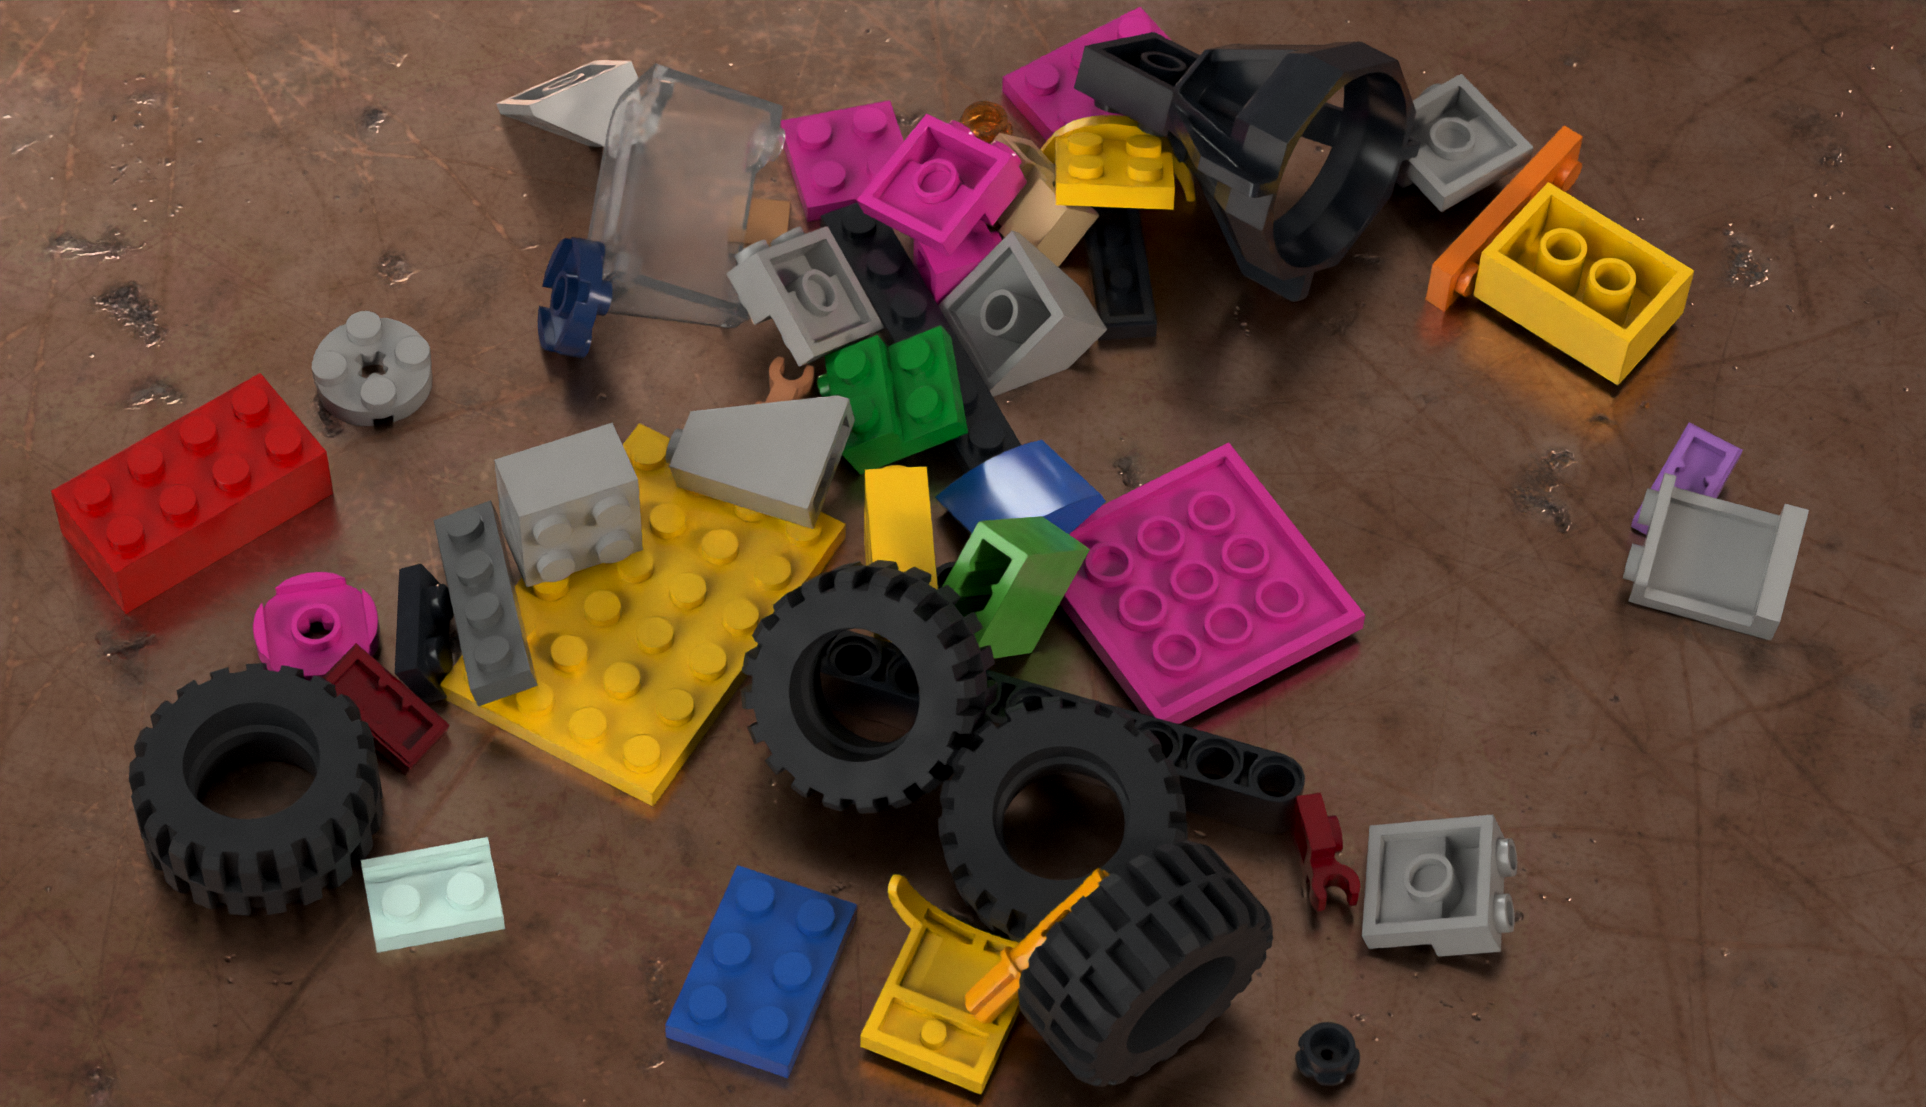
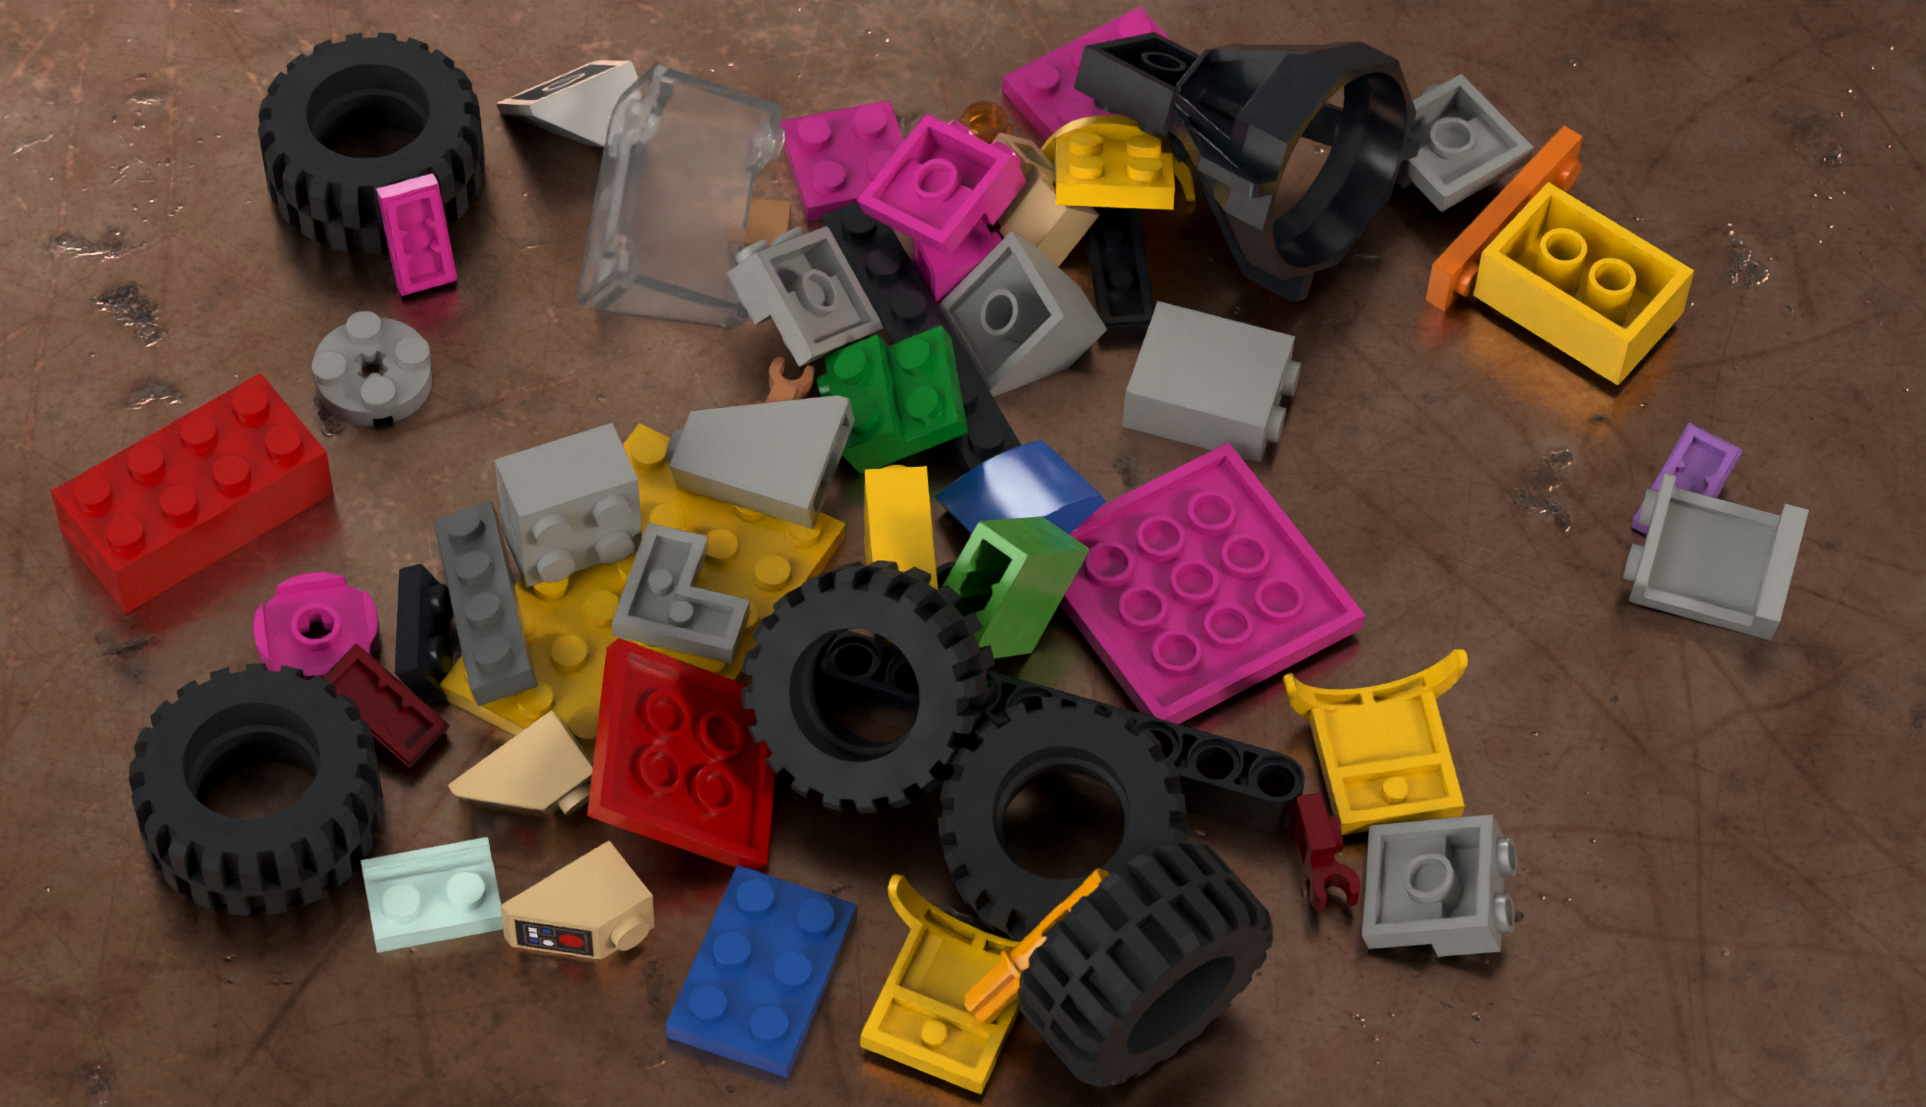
dark blue plate [538,237,613,359] -> none
black plate [1295,1022,1360,1086] -> none
none -> black tyre [258,32,485,254]
none -> dark pink plate [376,173,458,296]
none -> tan slope [447,710,593,815]
none -> tan slope [500,840,655,960]
none -> red plate [587,638,775,871]
none -> light grey plate [612,523,750,664]
none -> light grey brick [1122,301,1301,463]
none -> yellow piece [1283,649,1468,835]

